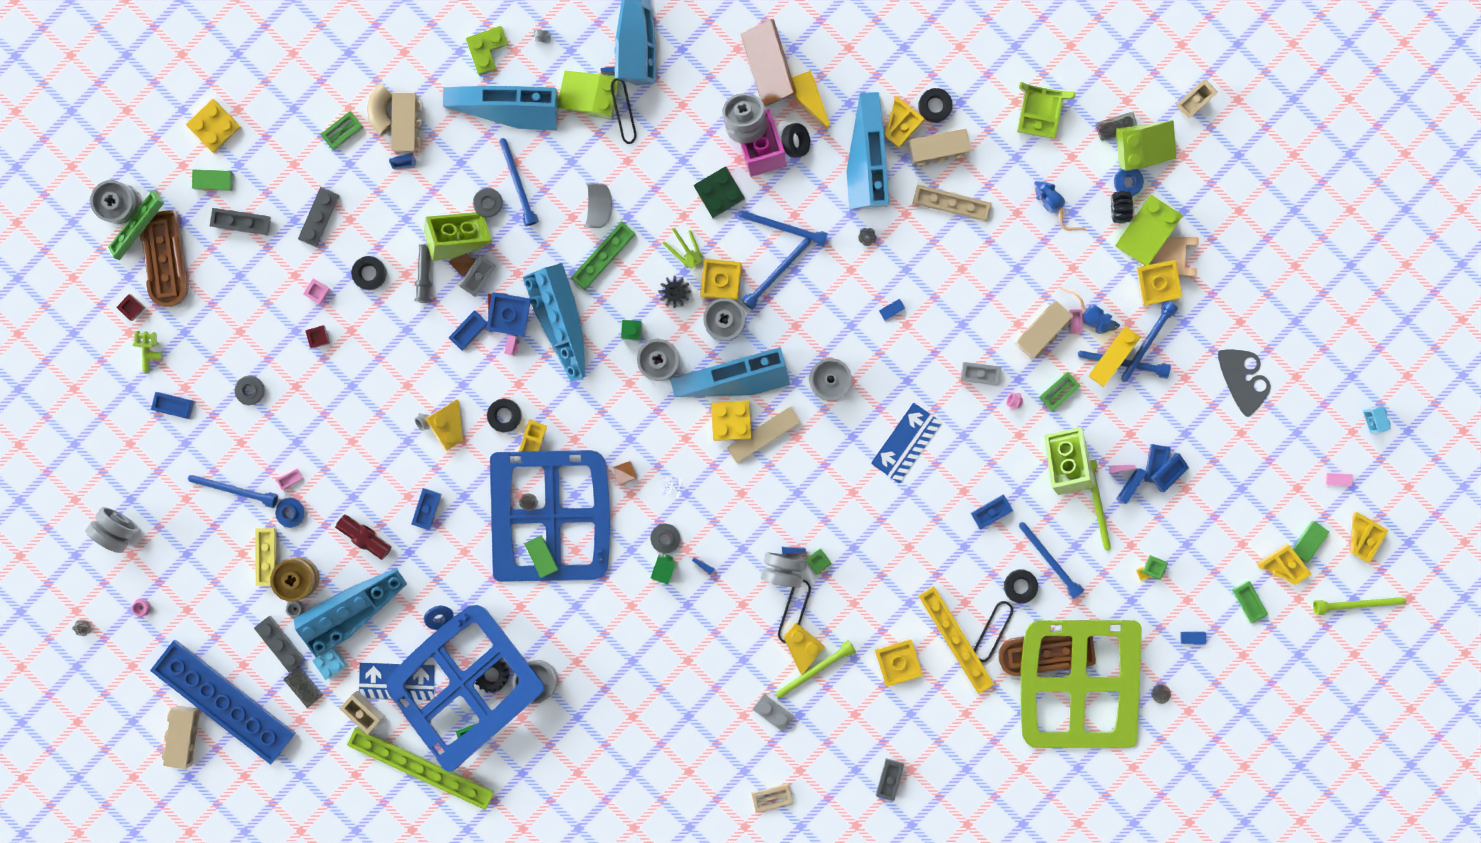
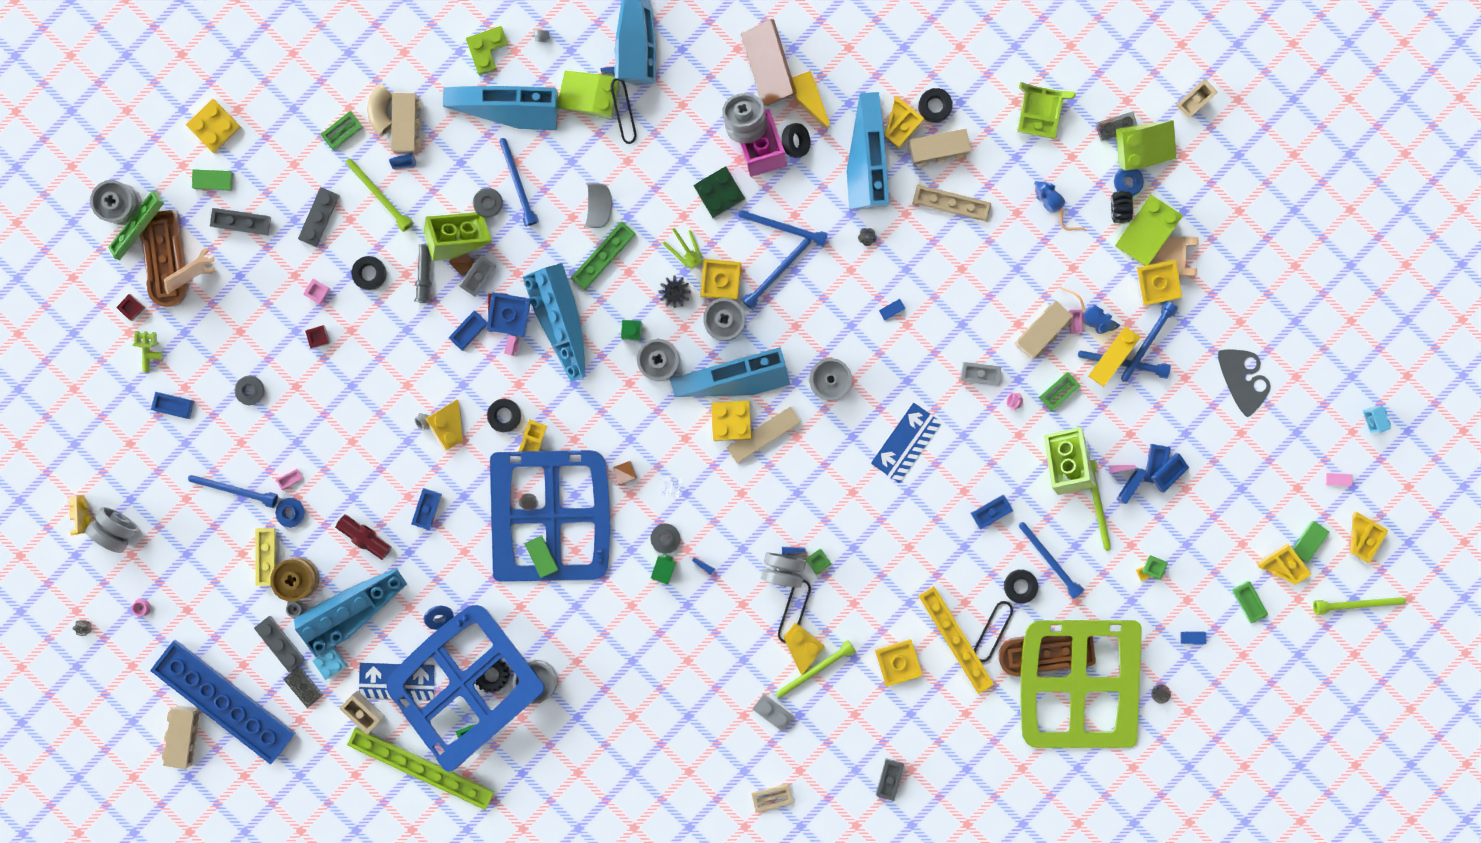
none -> yellow wing [69,495,93,536]
none -> light nougat flag [164,248,215,294]
none -> lime piece [346,158,414,232]

